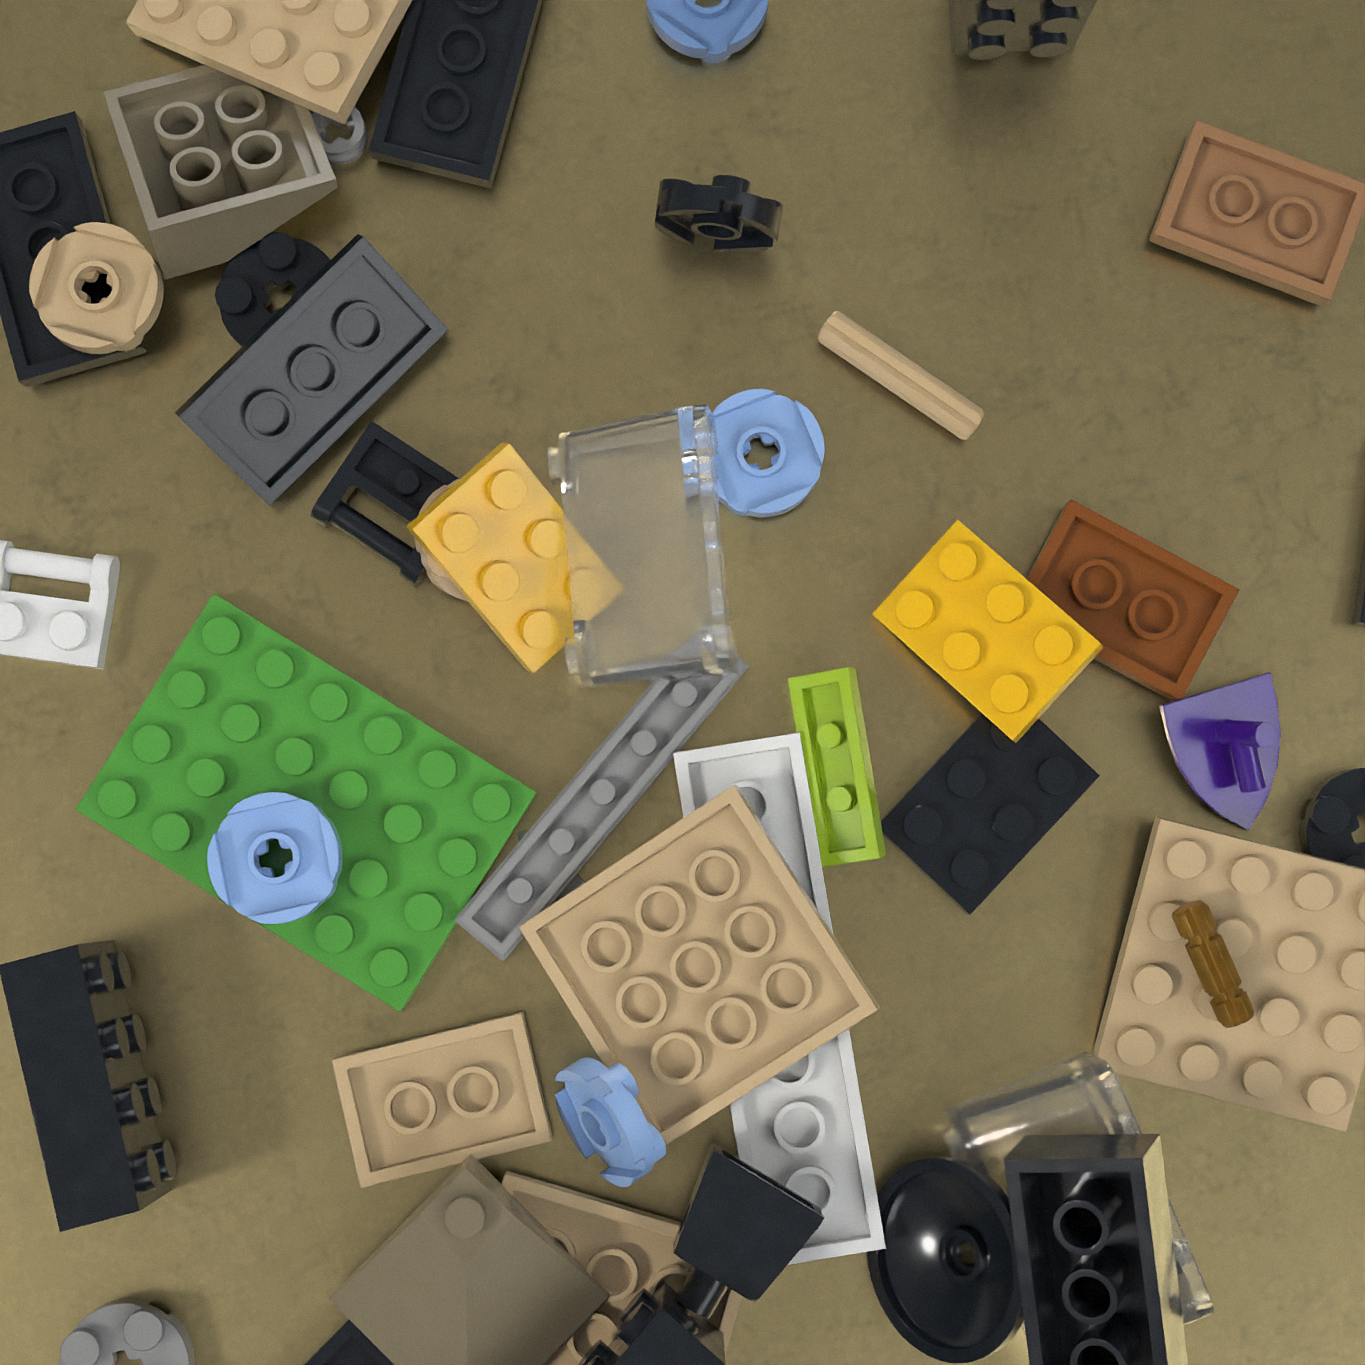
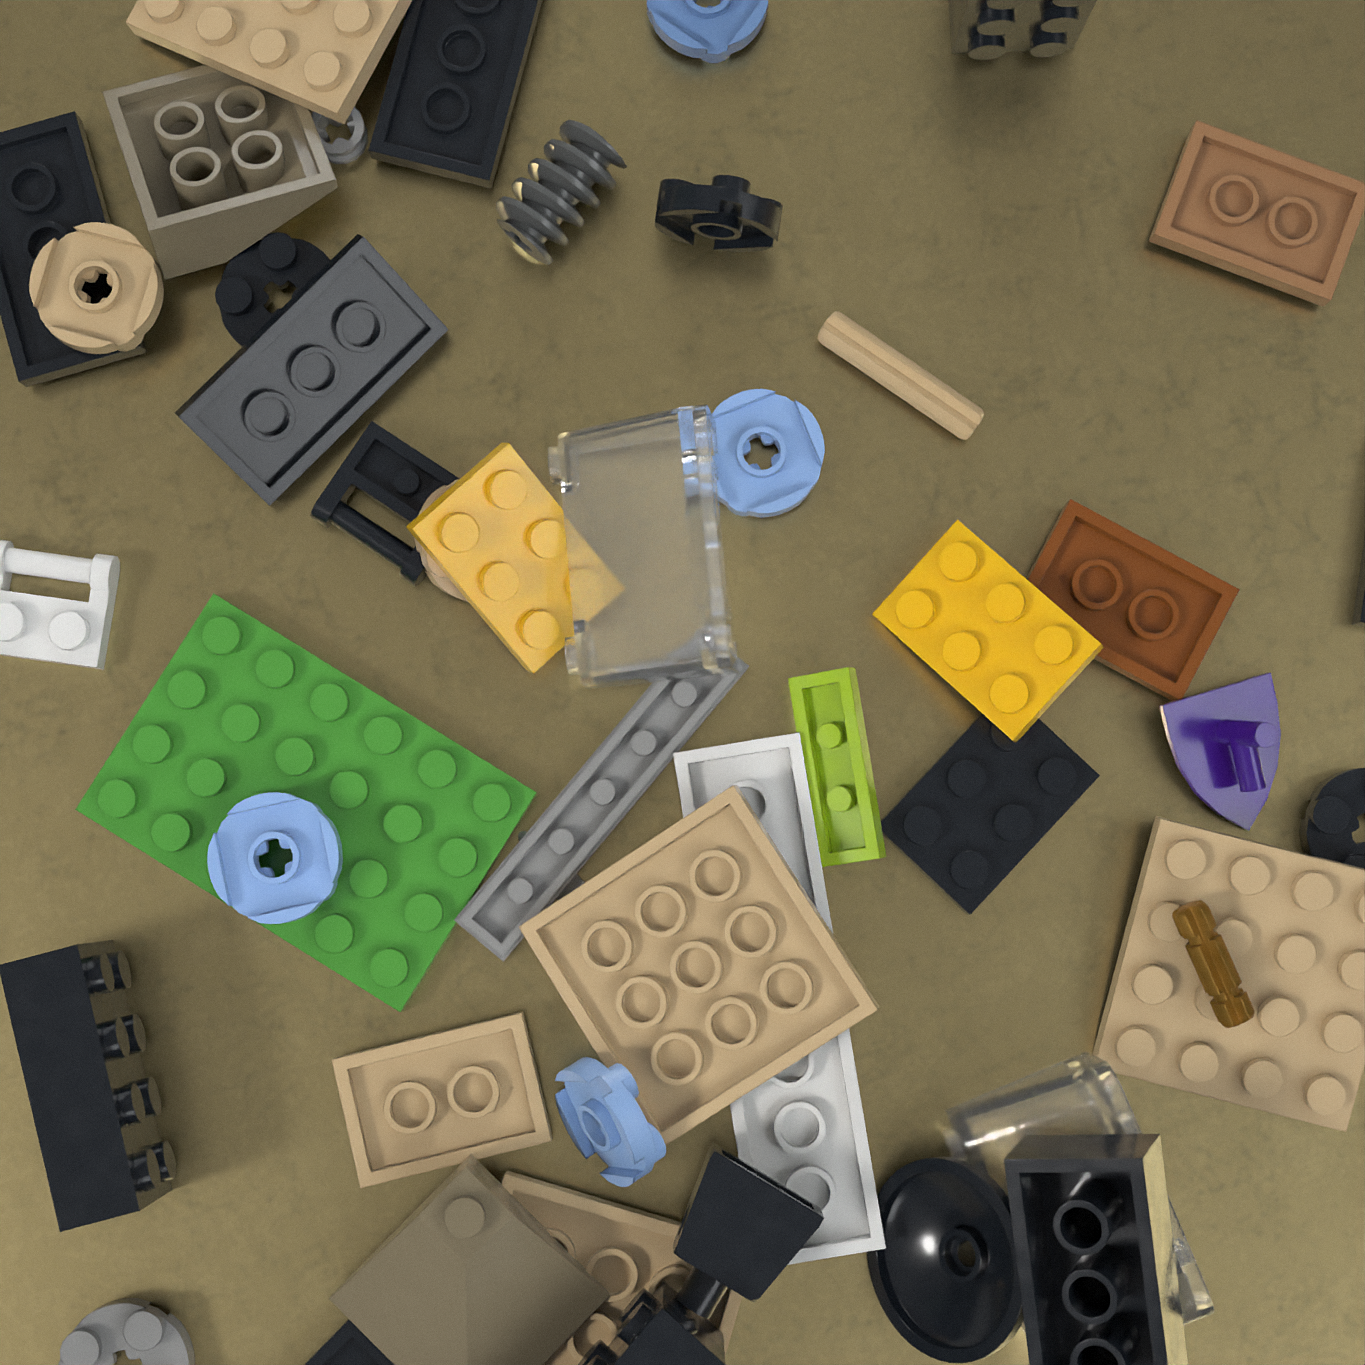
none -> dark grey piece [496,120,627,265]

